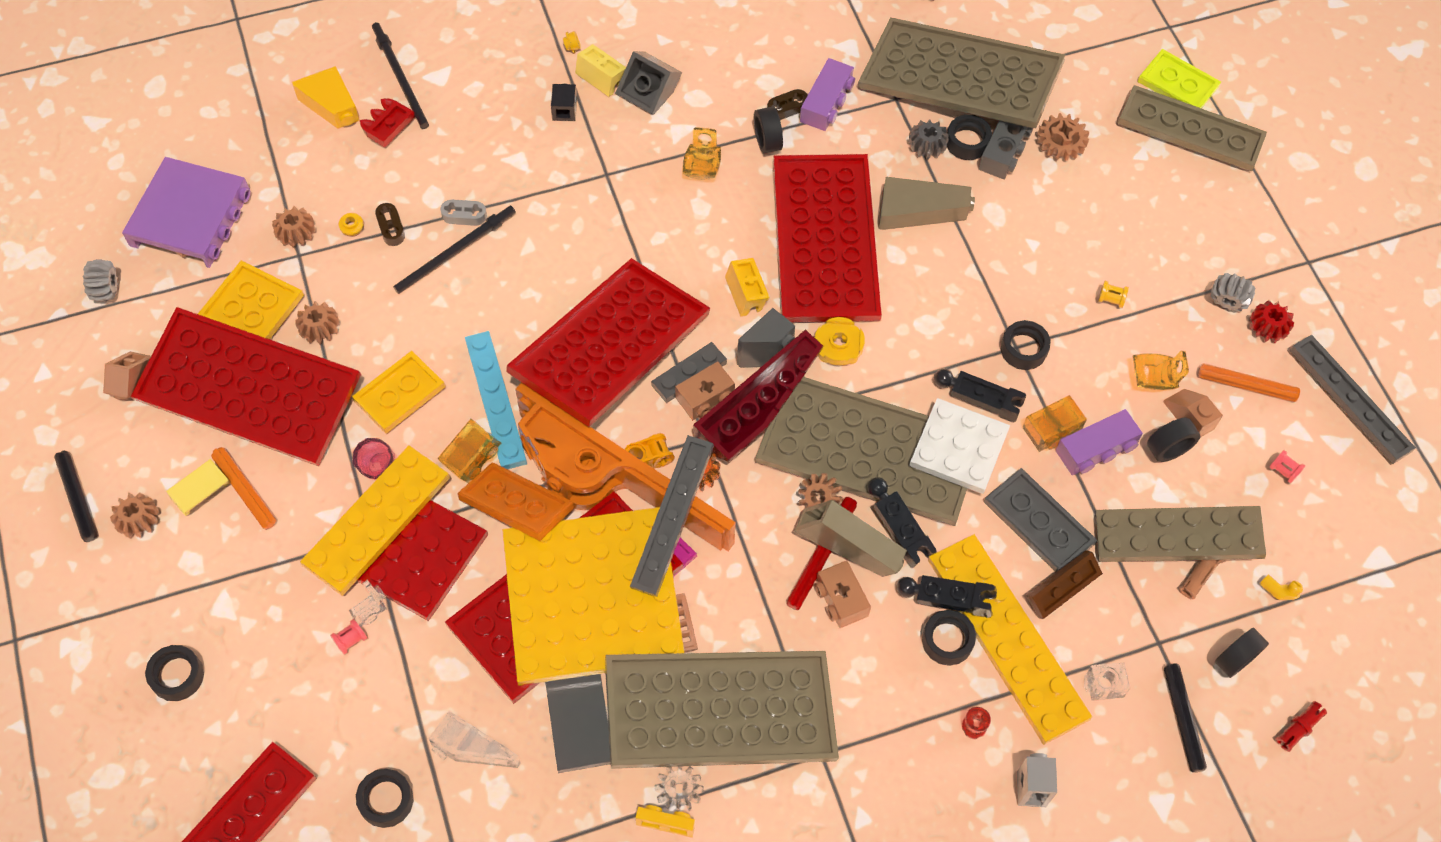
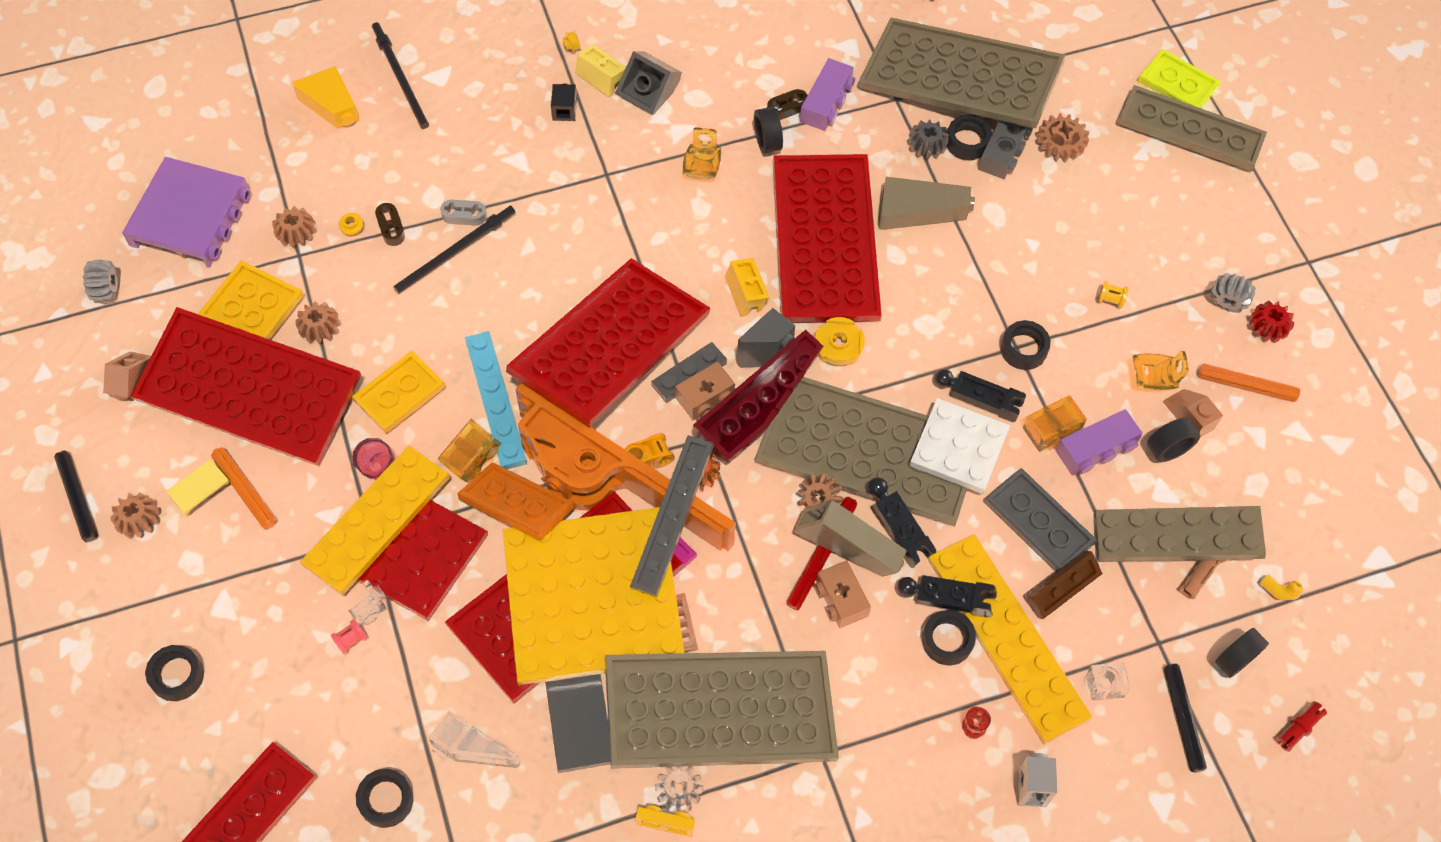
red plate [360,98,415,147] -> none
coral bush [1269,450,1305,484] -> none
dark grey plate [1290,334,1416,464] -> none

